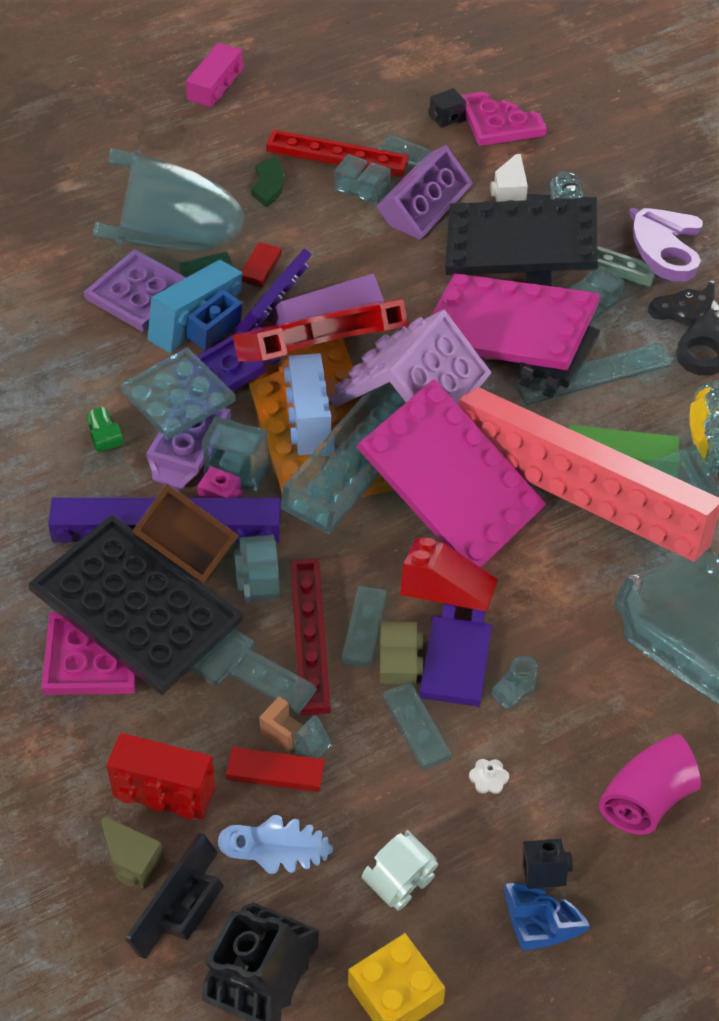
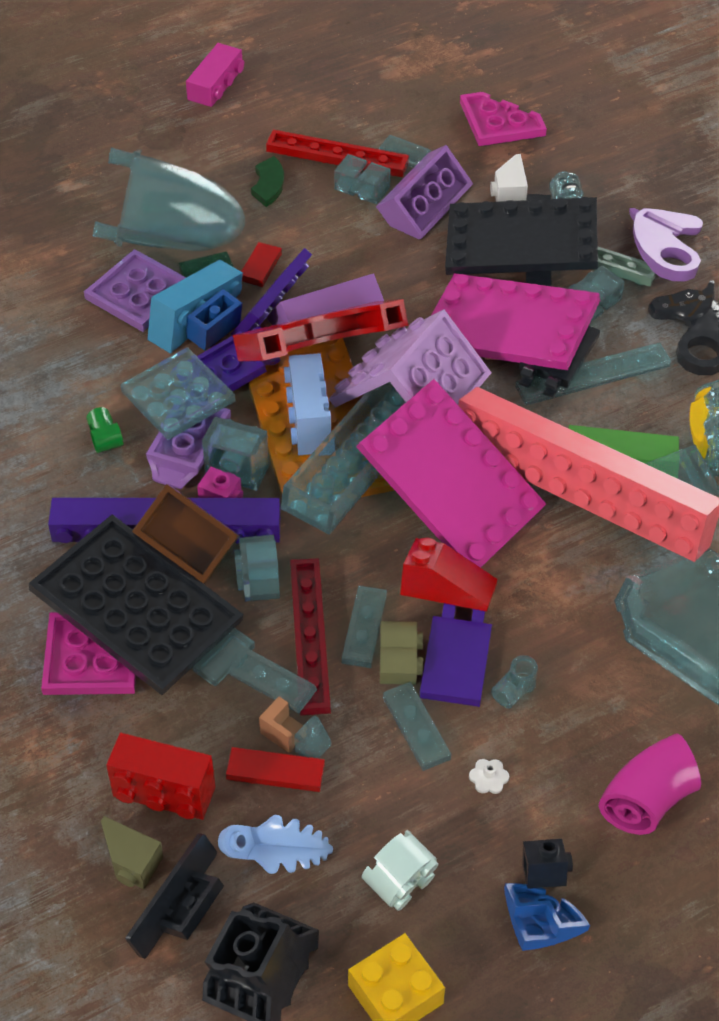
black brick [428,88,466,128] -> none

